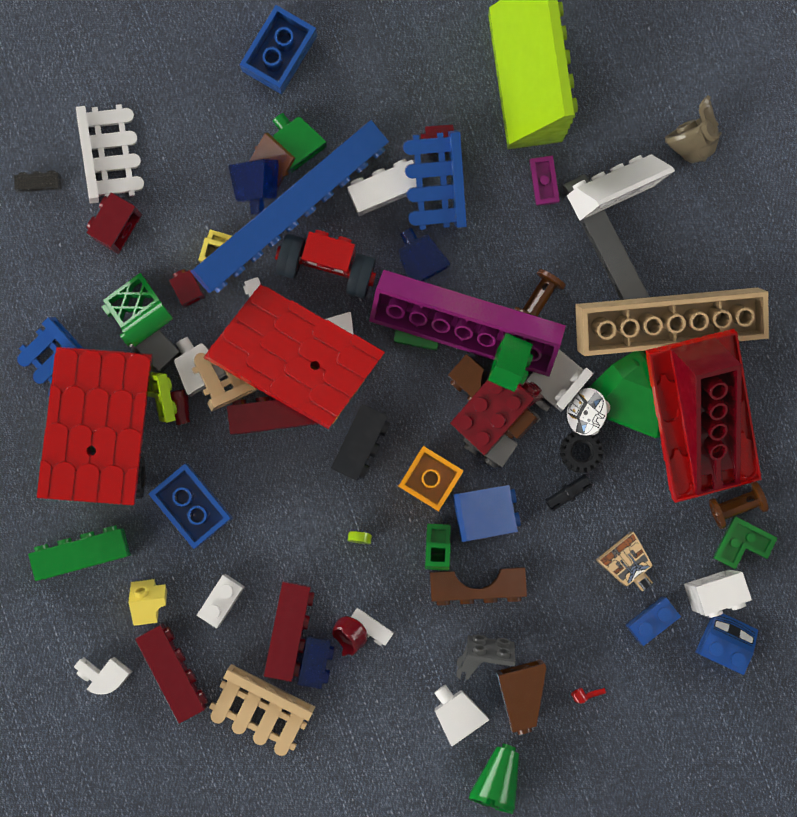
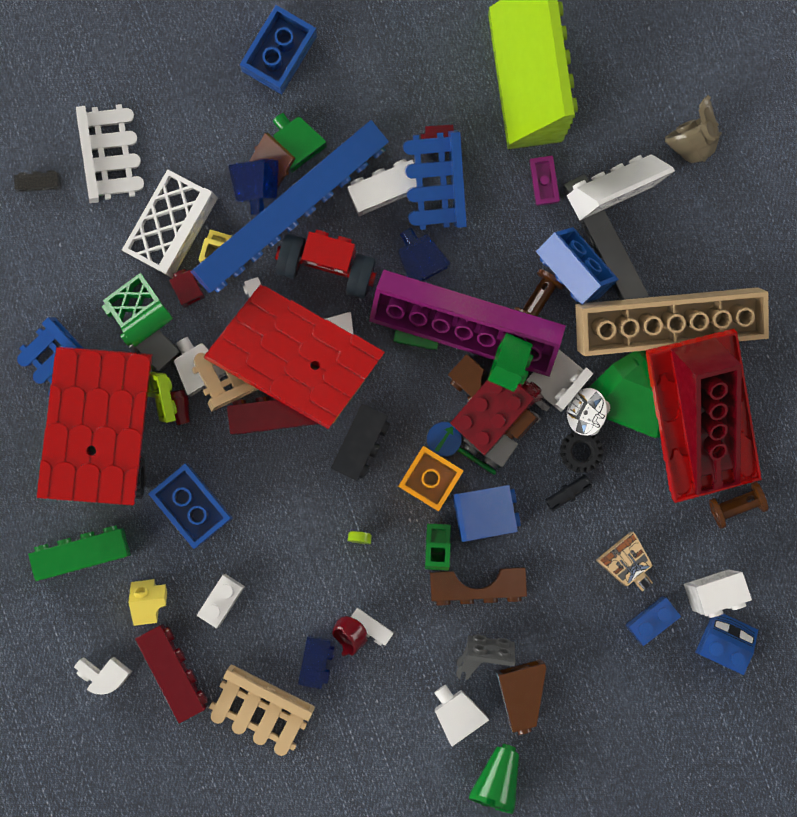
dark red brick [86,192,142,254] -> none
dark red brick [264,581,315,682] -> none
red hand [571,688,606,703] -> none
green plate [713,516,778,569] -> none
none -> white fence [122,169,218,278]
none -> blue piece [427,422,496,475]
none -> brick [536,227,619,305]

